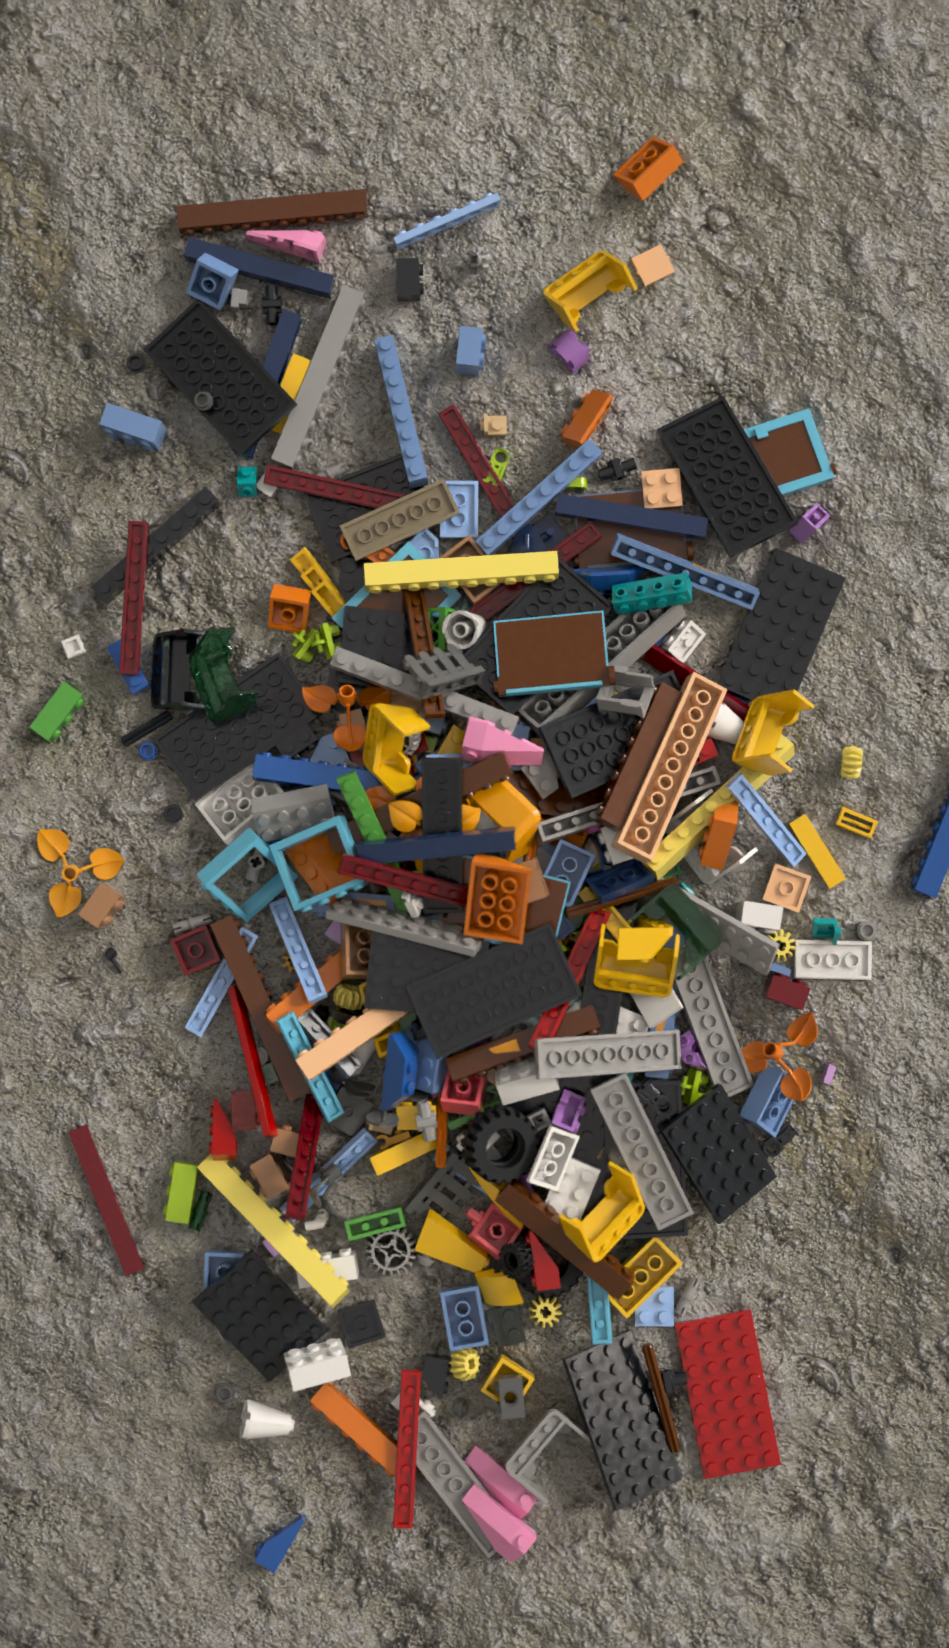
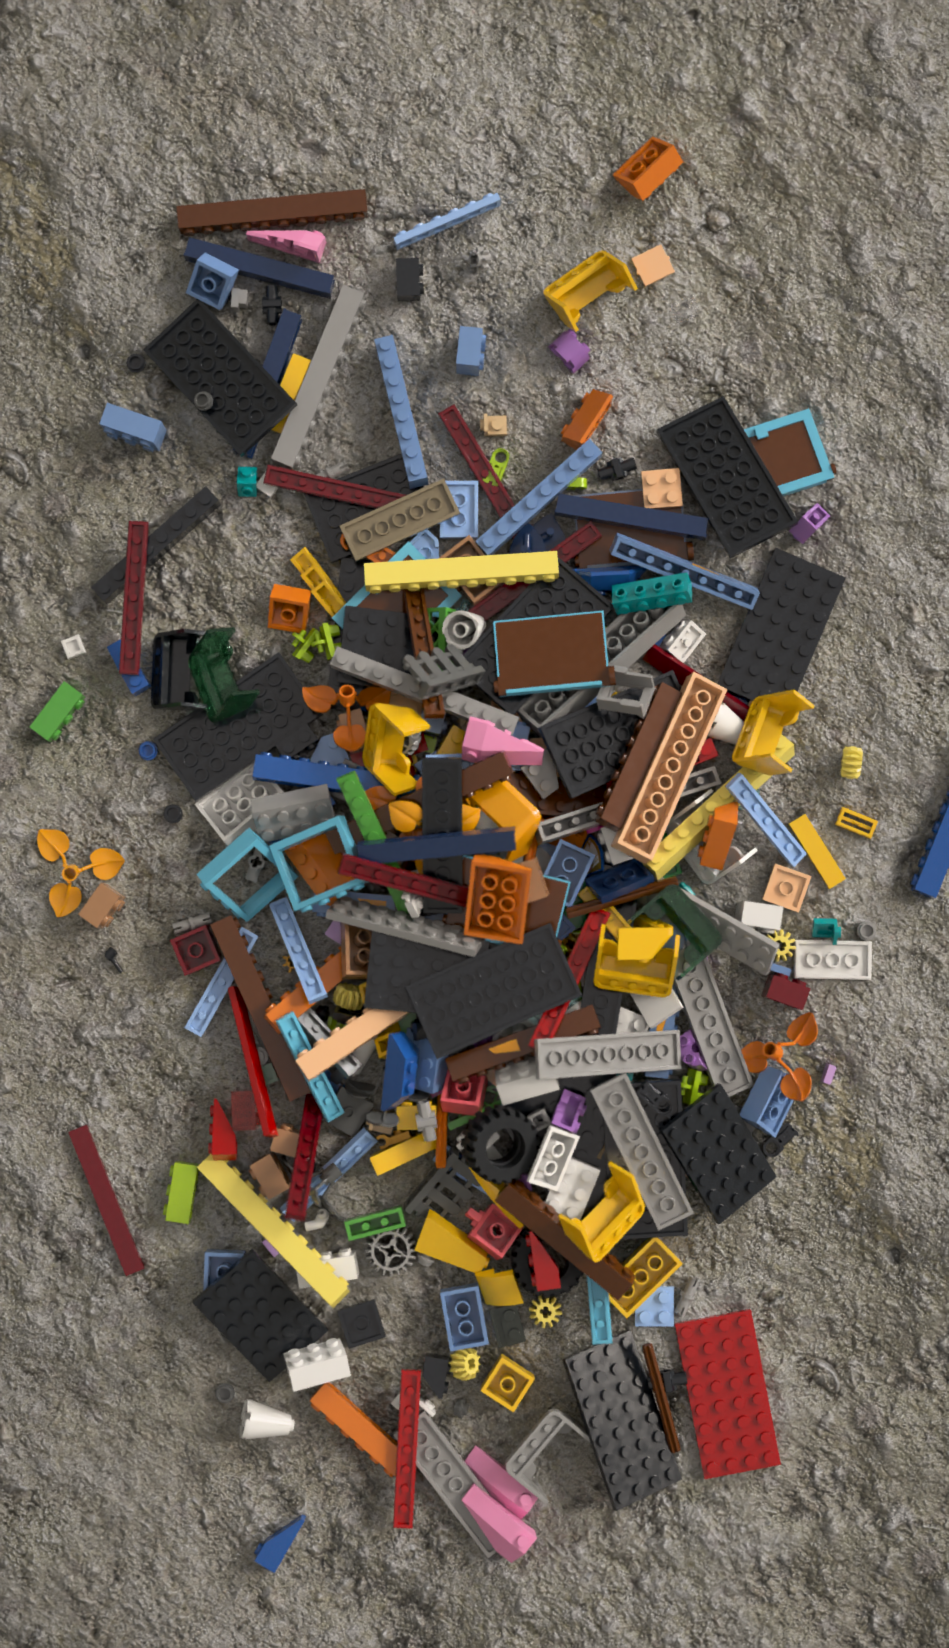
black axle [121,710,173,747] -> none
dark green pin [188,1190,213,1232] -> none
dark grey brick [495,1374,525,1419] -> none
black tyre [498,1241,534,1280] -> none

